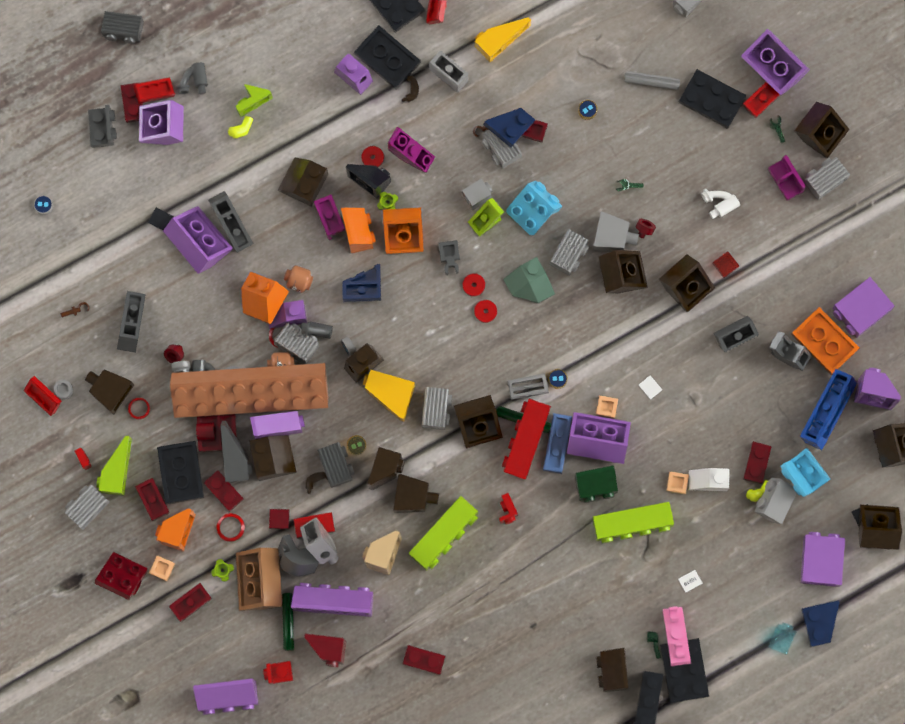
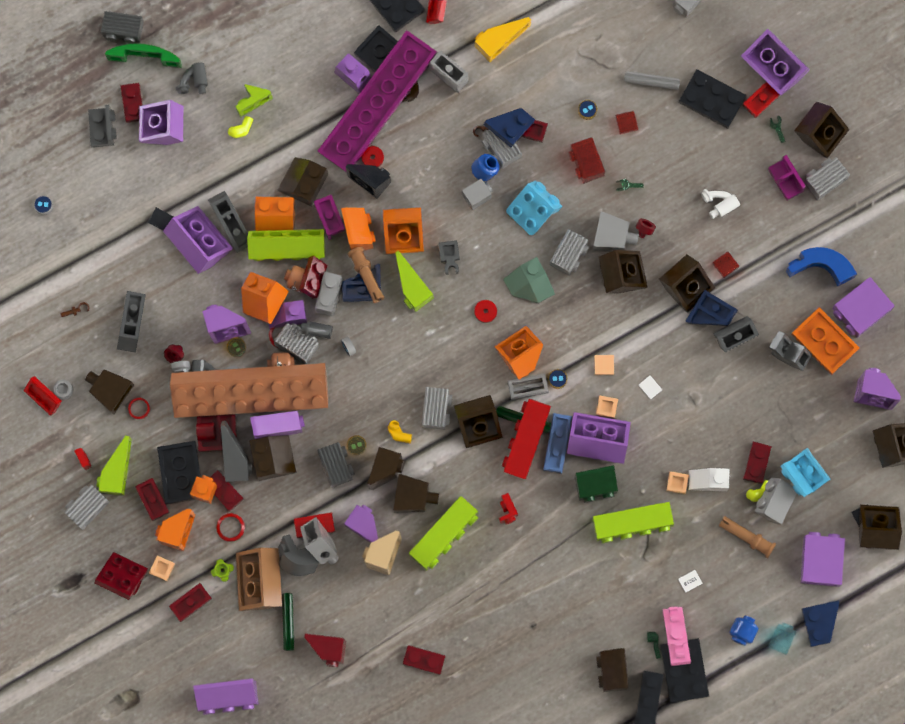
red plate [133,77,175,104] -> none
red bracket [263,661,293,684] -> none
dark red tile [269,509,290,529] -> none
medium lavender slope [291,583,374,617] -> none
dark brown piece [305,472,328,494] -> none
dark brown torso [344,343,384,383] -> none
yellow slope [363,369,415,422] -> none
lime plate [377,192,398,210] -> none
magenta slope [387,127,435,173] -> none
red wheel [463,273,485,296] -> none
lime slope [468,198,504,237] -> none
blue brick [800,369,857,450] -> none
none -> green slope [105,44,182,68]
none -> orange brick [190,475,217,504]
none -> medium lavender slope [202,305,251,344]
none -> clear yellow tile [227,337,246,357]
none -> lime brick [247,229,326,261]
none -> orange slope [255,197,295,231]
none -> dark red plate [299,256,328,299]
none -> light grey brick [315,272,343,316]
none -> magenta plate [318,30,437,173]
none -> medium lavender slope [344,505,378,543]
none -> medium nougat pin [347,247,385,303]
none -> yellow arm [388,420,412,444]
none -> lime slope [395,250,434,312]
none -> blue head [471,154,500,181]
none -> orange slope [495,326,543,380]
none -> clear red brick [568,137,605,184]
none -> light nougat tile [594,355,614,375]
none -> clear red tile [615,111,638,134]
none -> dark blue wing [685,290,738,326]
none -> medium nougat pin [719,516,776,559]
none -> blue head [729,615,758,646]
none -> blue arch [786,247,857,286]

